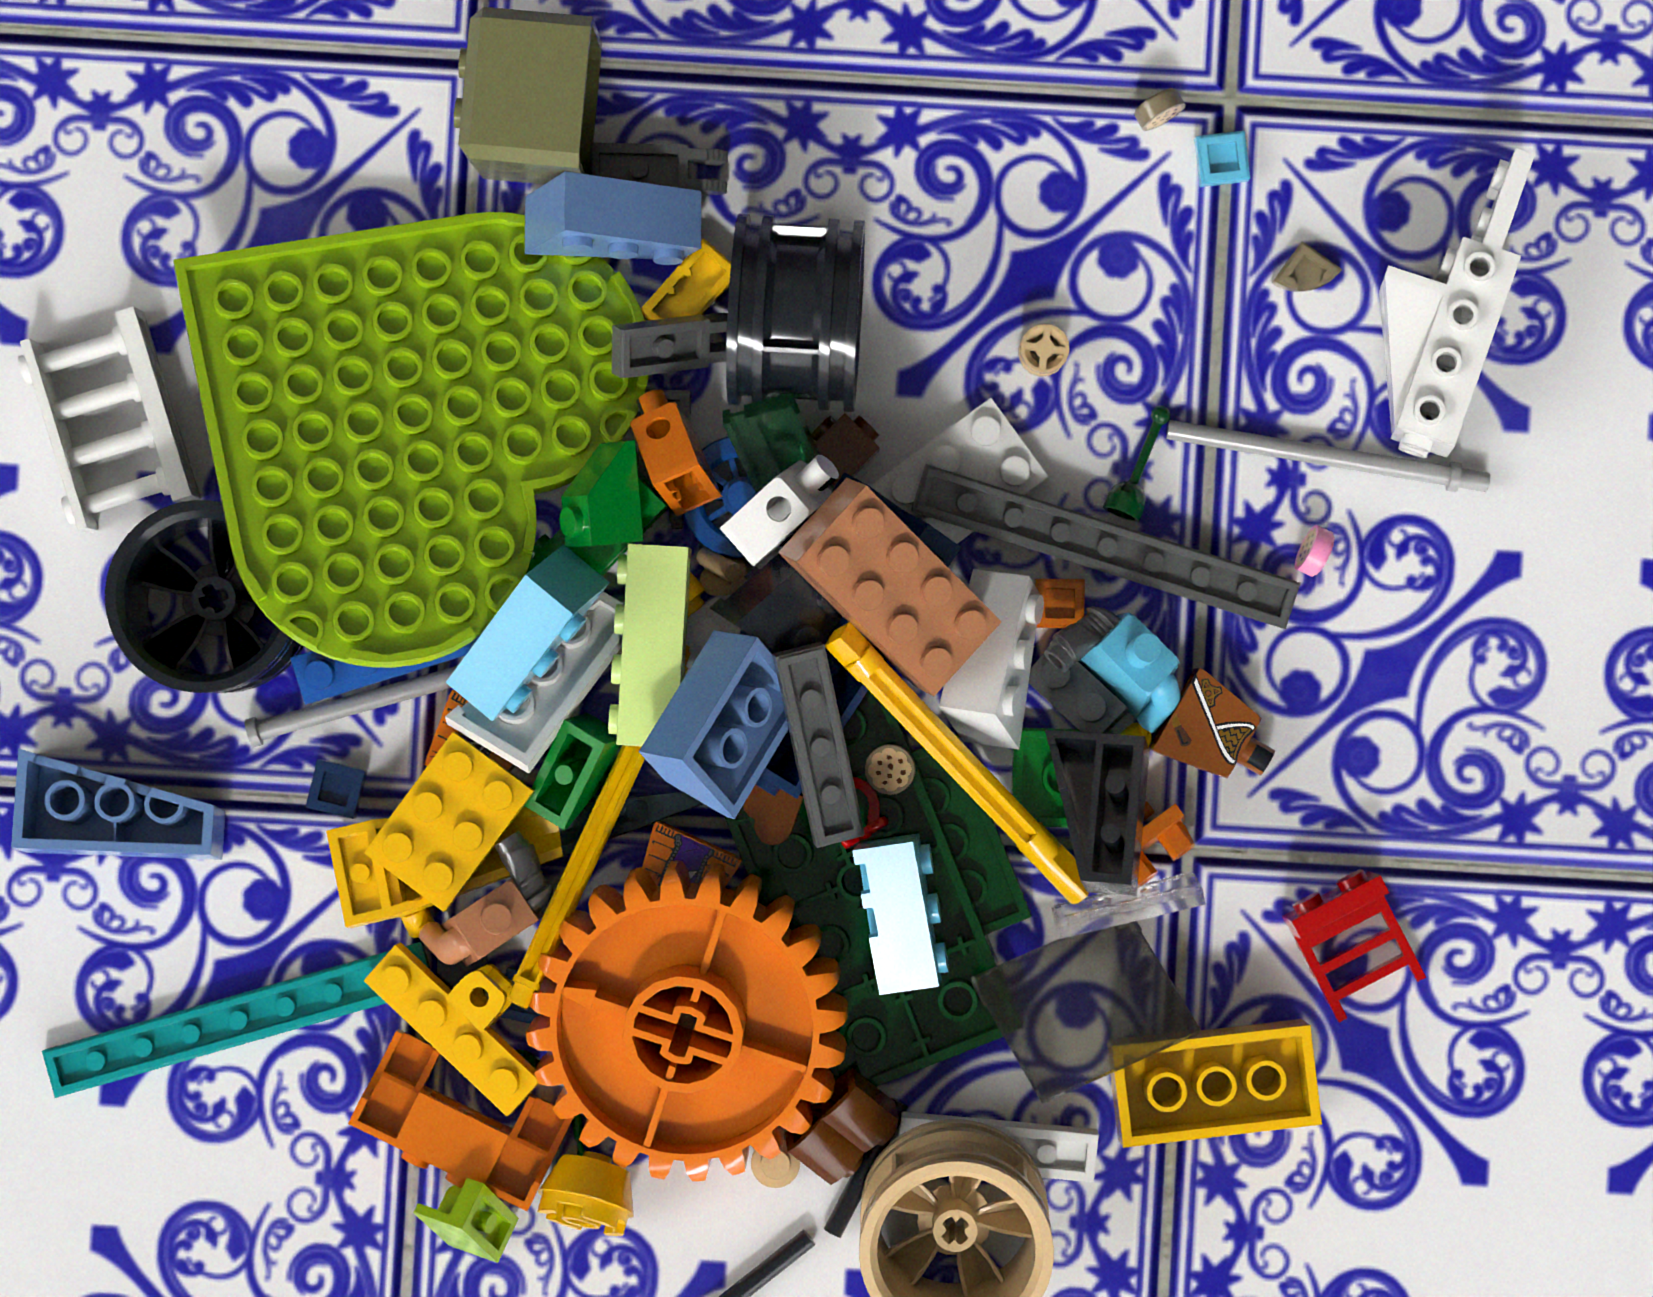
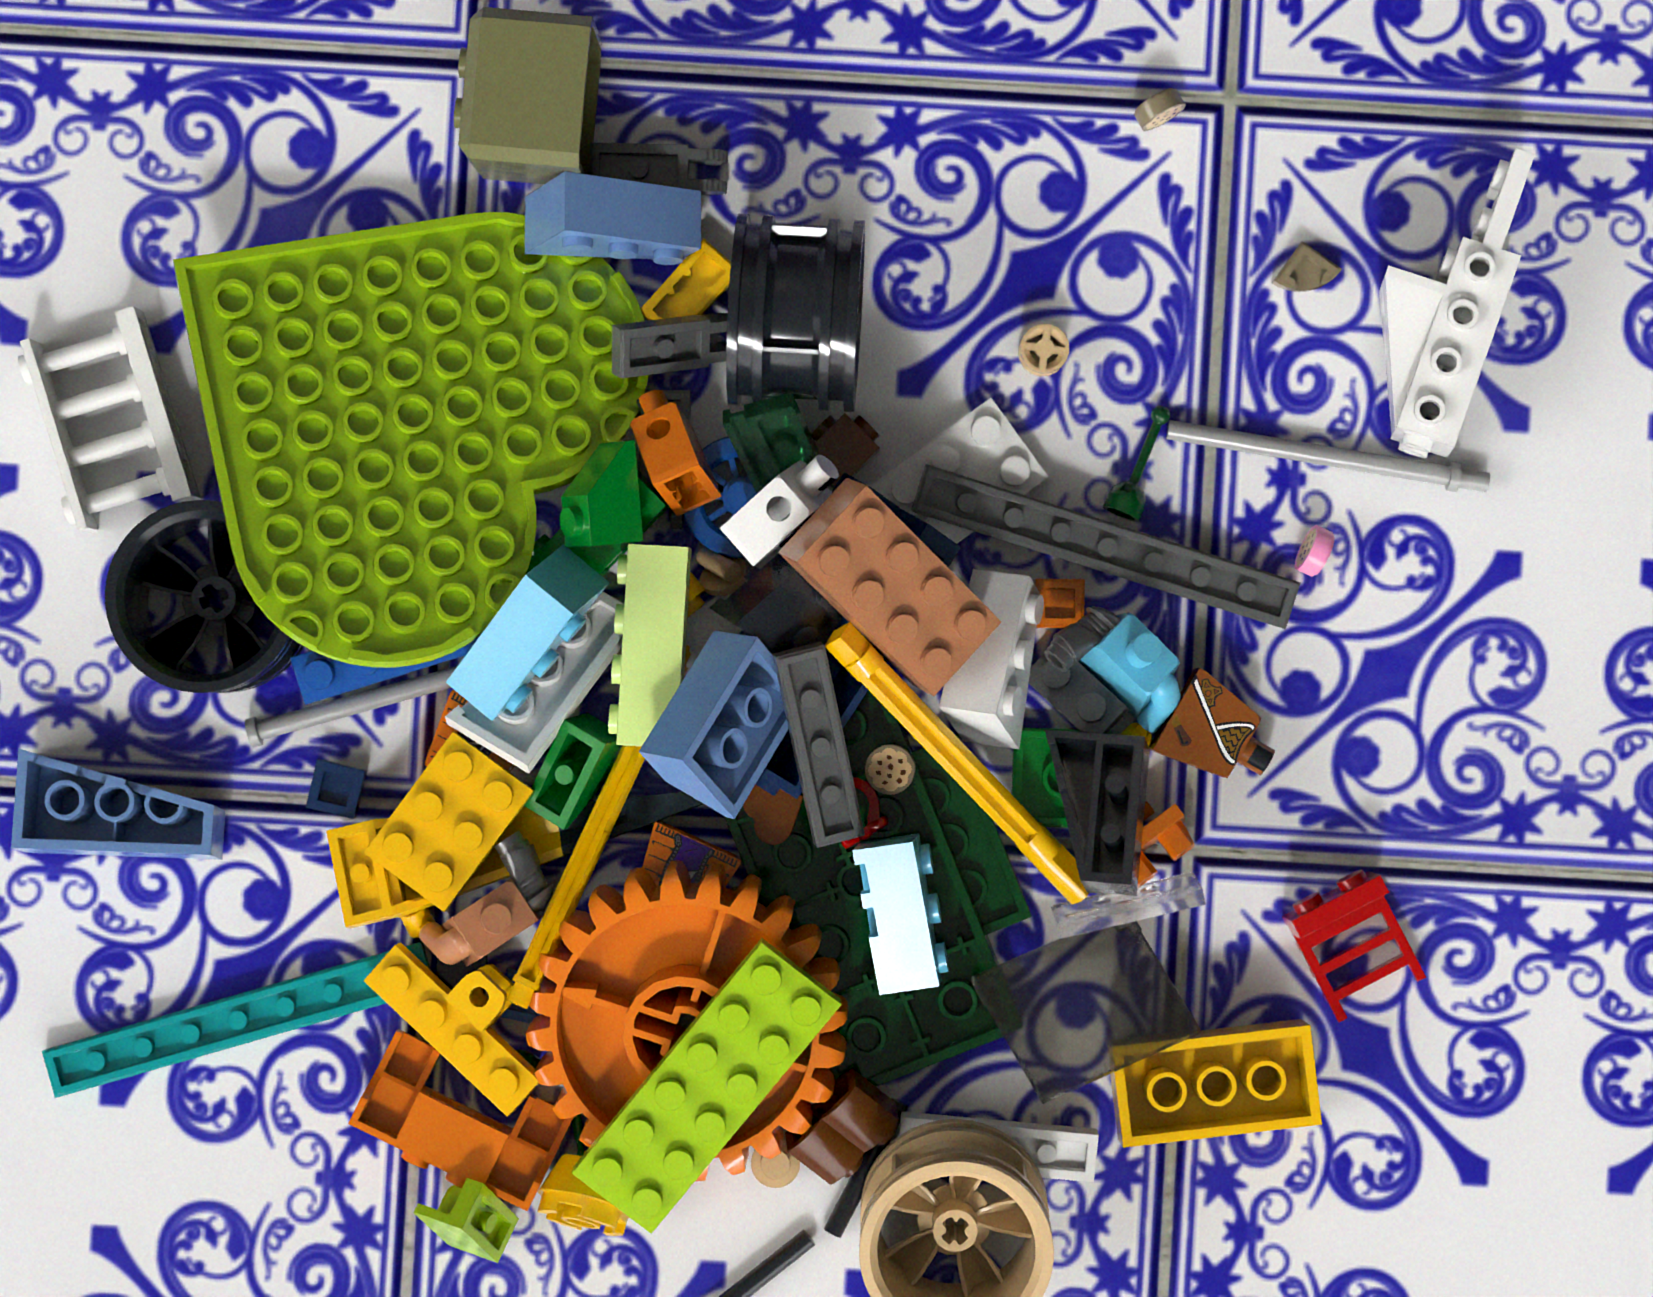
medium azure tile [1194,130,1250,187] -> none
none -> lime plate [572,938,842,1234]

